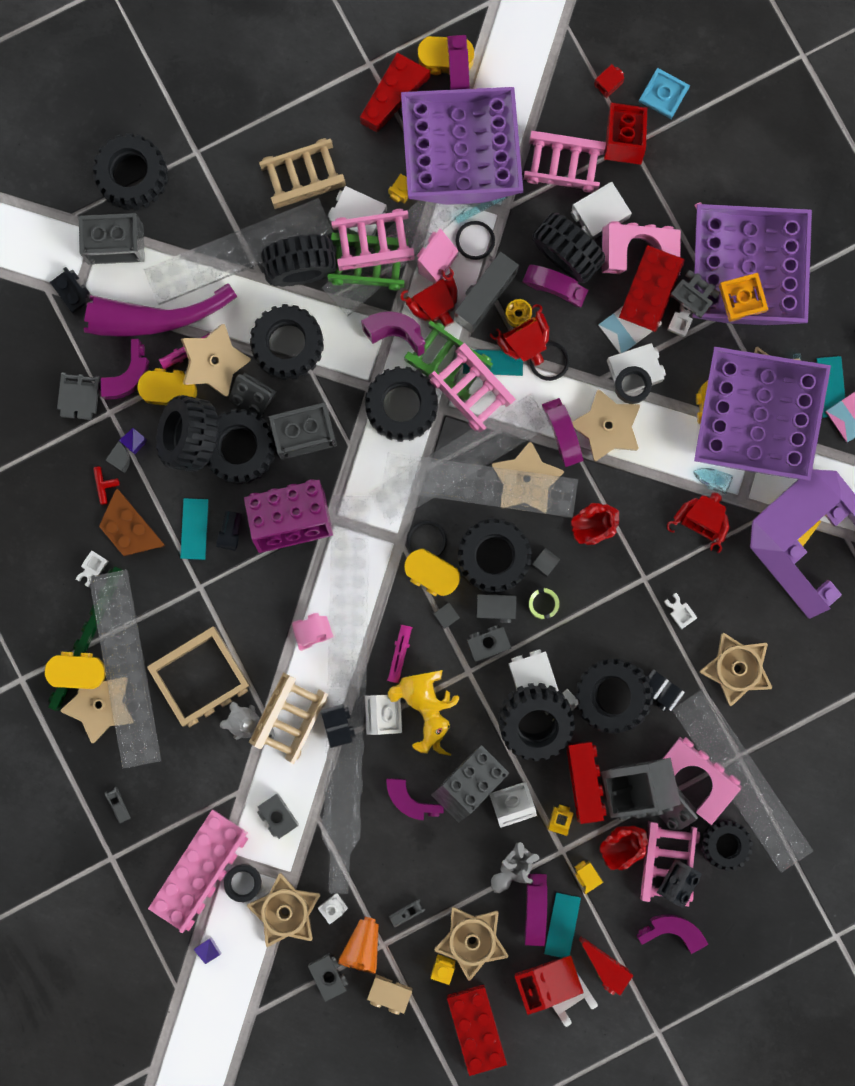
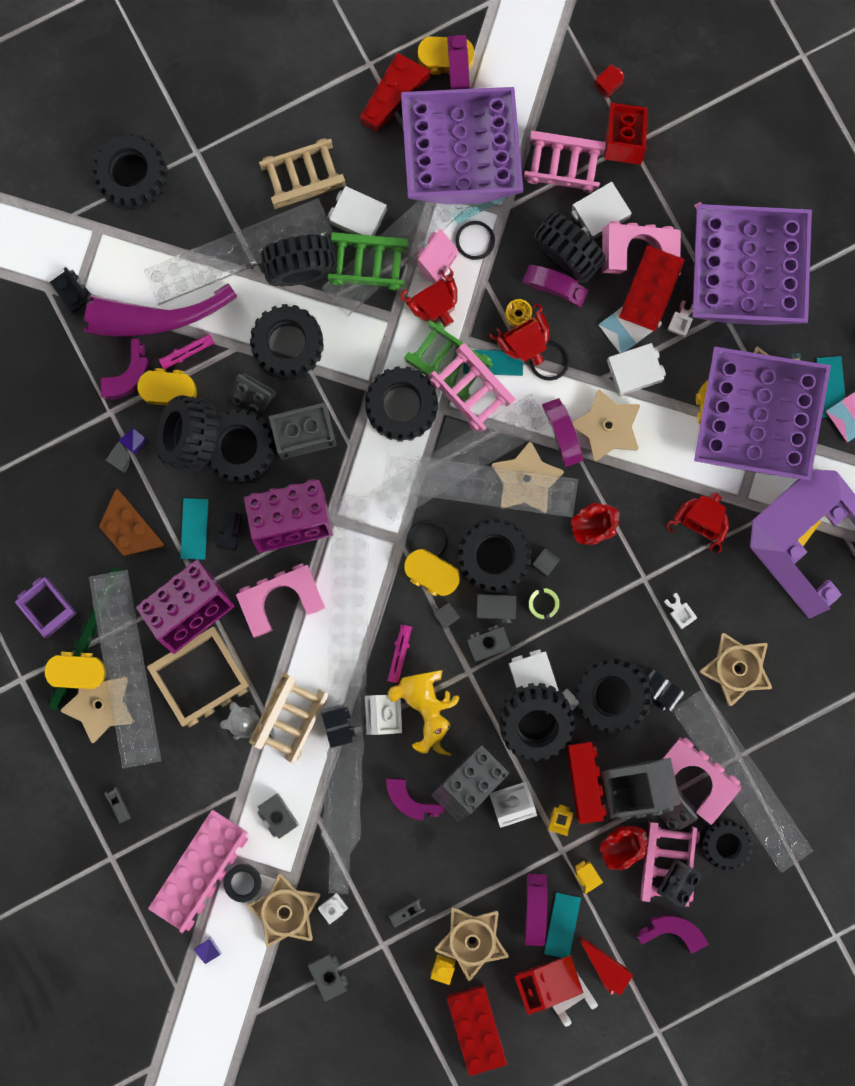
dark grey plate [57,372,100,420] -> none
white plate [76,550,109,587] -> none
dark grey container [78,213,145,265] -> none
red piece [93,466,120,505] -> none
tan plate [181,324,251,396] -> none
bright pink cylinder [292,613,333,651] -> none
bright pink fence [331,209,415,271] -> none
orange cone [338,917,379,974] -> none
magenta arch [361,312,426,357] -> none
tan piece [367,974,412,1015] -> none
yellow bracket [388,173,408,204] -> none
dark grey brick [454,252,519,333] -> none
light grey animal [491,842,539,893] -> none
black tyre [614,366,652,404] -> none
medium azure tile [639,68,690,119] -> none
dark grey plate [670,270,720,319] -> none
clear light blue plate [693,468,733,494] -> none
light orange brick [719,273,769,322] -> none
none -> medium lavender window [15,577,77,638]
none -> magenta brick [136,560,235,654]
none -> bright pink arch [236,563,326,638]

